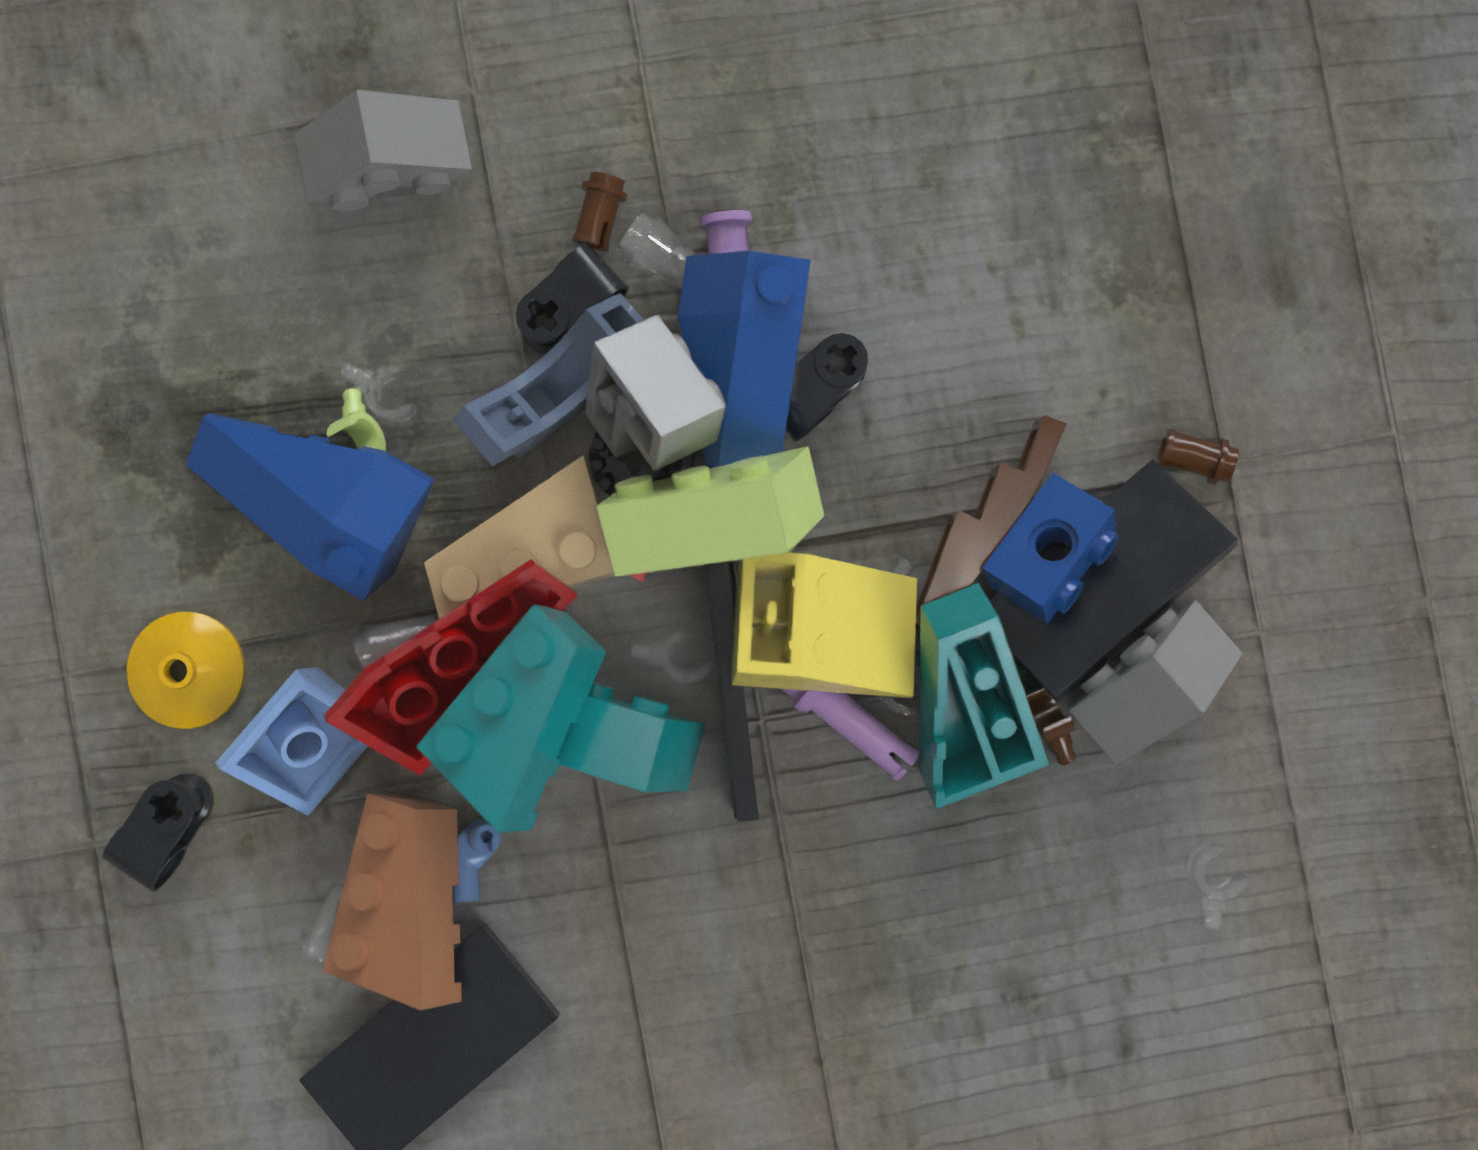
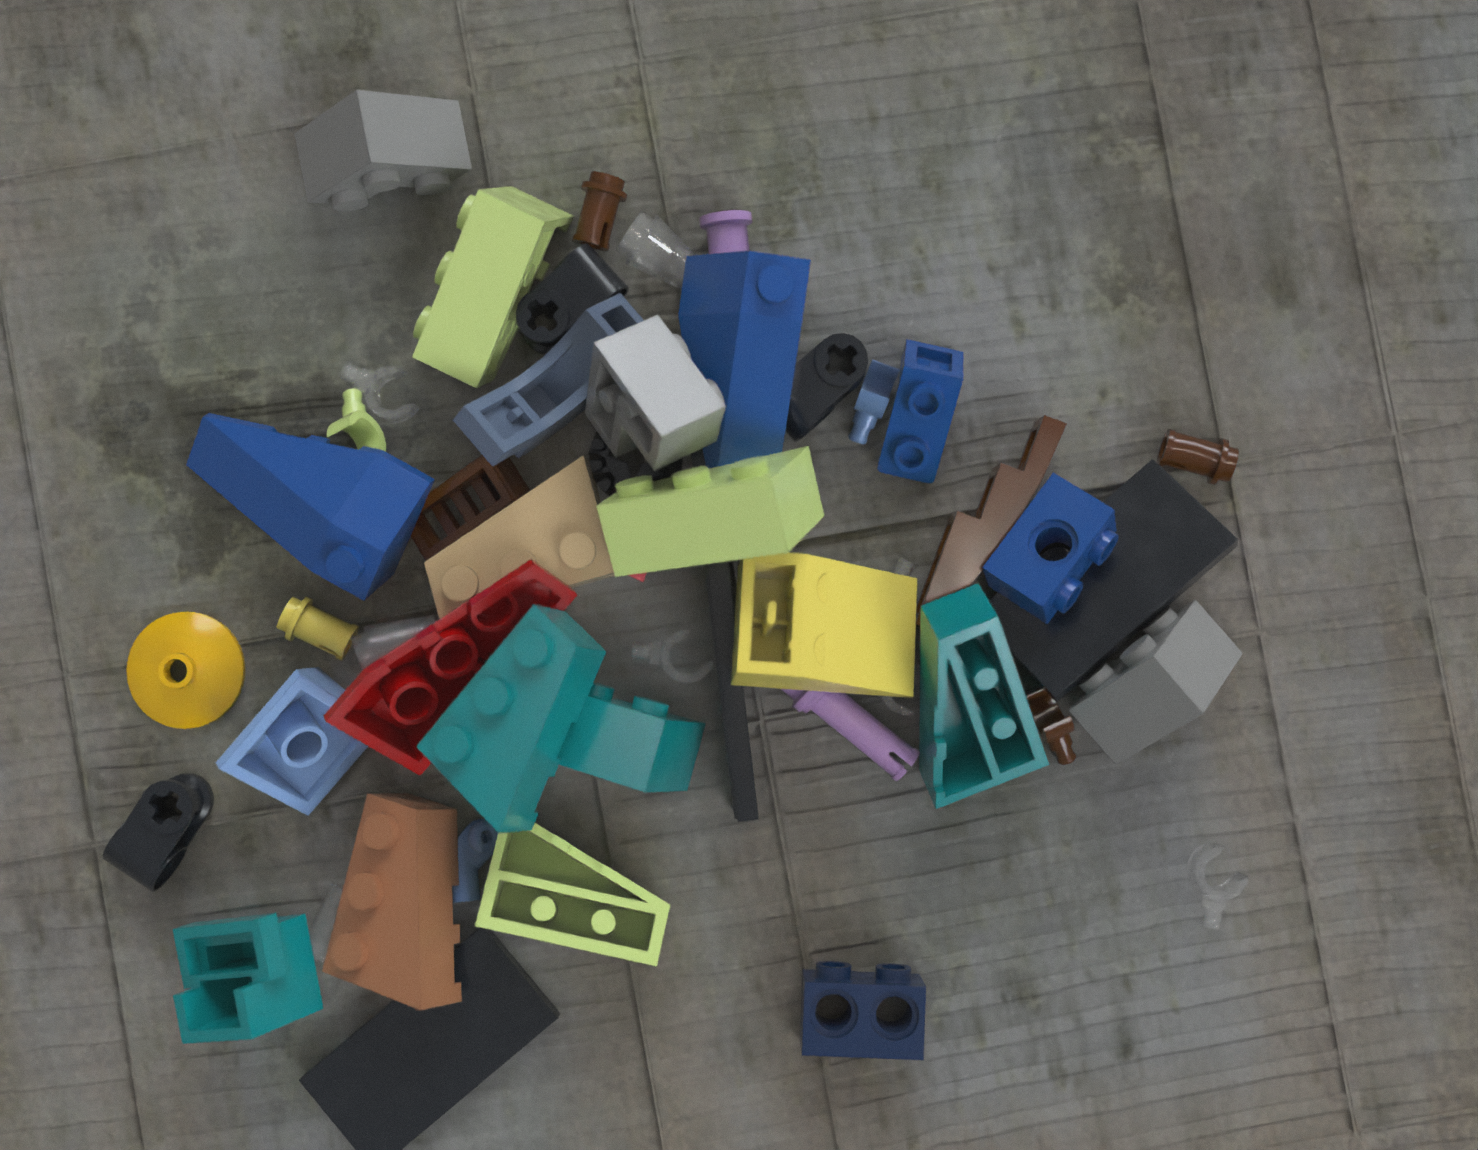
none -> teal plate [172,913,324,1044]
none -> light yellow pin [277,597,359,660]
none -> reddish brown slope [411,455,530,561]
none -> yellowish green wedge [412,186,574,388]
none -> yellowish green wedge [475,823,670,966]
none -> dark blue brick [800,961,926,1060]
none -> medium blue piece [848,359,900,444]
none -> blue bracket [877,339,964,483]

